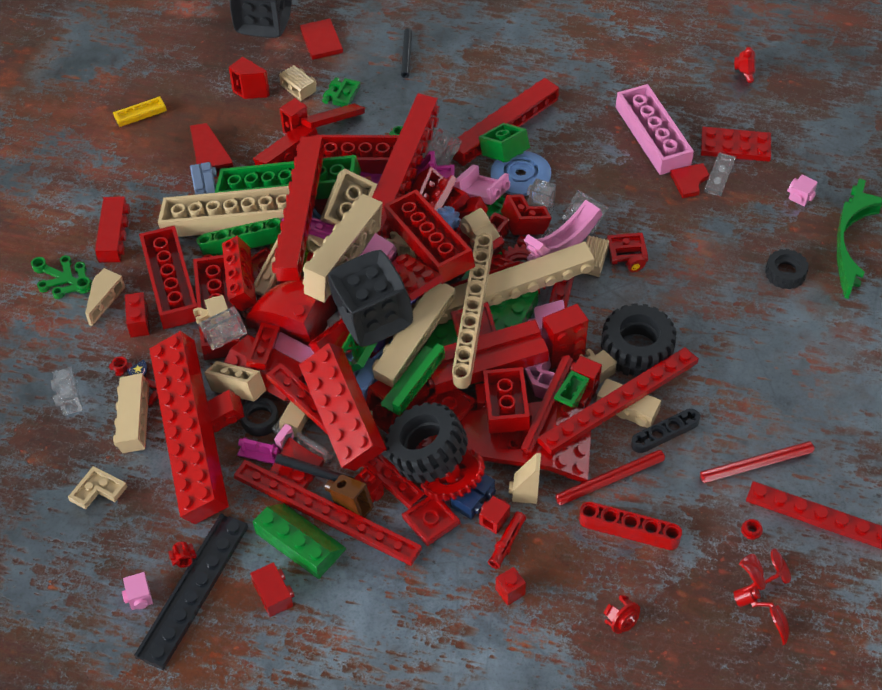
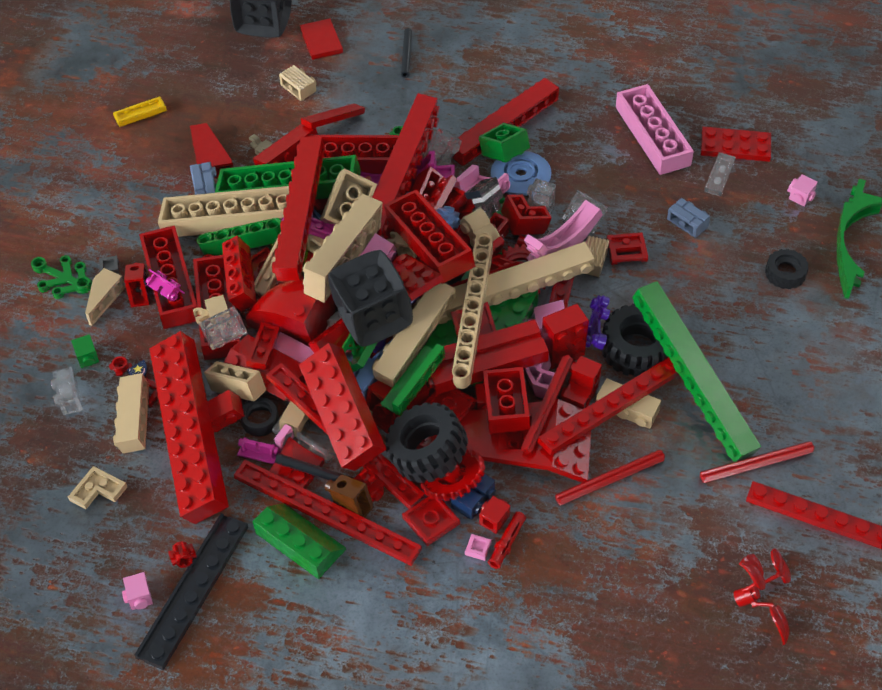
red brick [95,196,130,263] -> none
red brick [125,292,150,338] -> none
red slope [229,57,270,99] -> none
red brick [250,562,295,617] -> none
red brick [280,98,307,135] -> none
green plate [322,77,360,107] -> none
red brick [495,567,526,606] -> none
tan slope [509,453,541,504] -> none
green slope [554,370,590,407] -> none
tan brick [579,349,617,384] -> none
red beam [579,502,682,550] -> none
red piece [604,595,640,634] -> none
red tile [626,255,646,272] -> none
black beam [631,409,700,453] -> none
red tile [670,163,710,199] -> none
red rock [734,47,756,83] -> none
red plate [741,519,763,540] -> none
none -> green brick [71,334,99,368]
none -> dark grey plate [99,256,119,274]
none -> red torso [124,263,150,307]
none -> dark pink hinge [146,269,185,301]
none -> dark tan plate [249,134,273,155]
none -> clear smoke hips [465,177,503,218]
none -> bright pink tile [465,534,492,561]
none -> dark purple plant [586,295,610,350]
none -> green brick [632,281,761,462]
none -> sand blue brick [667,198,710,238]

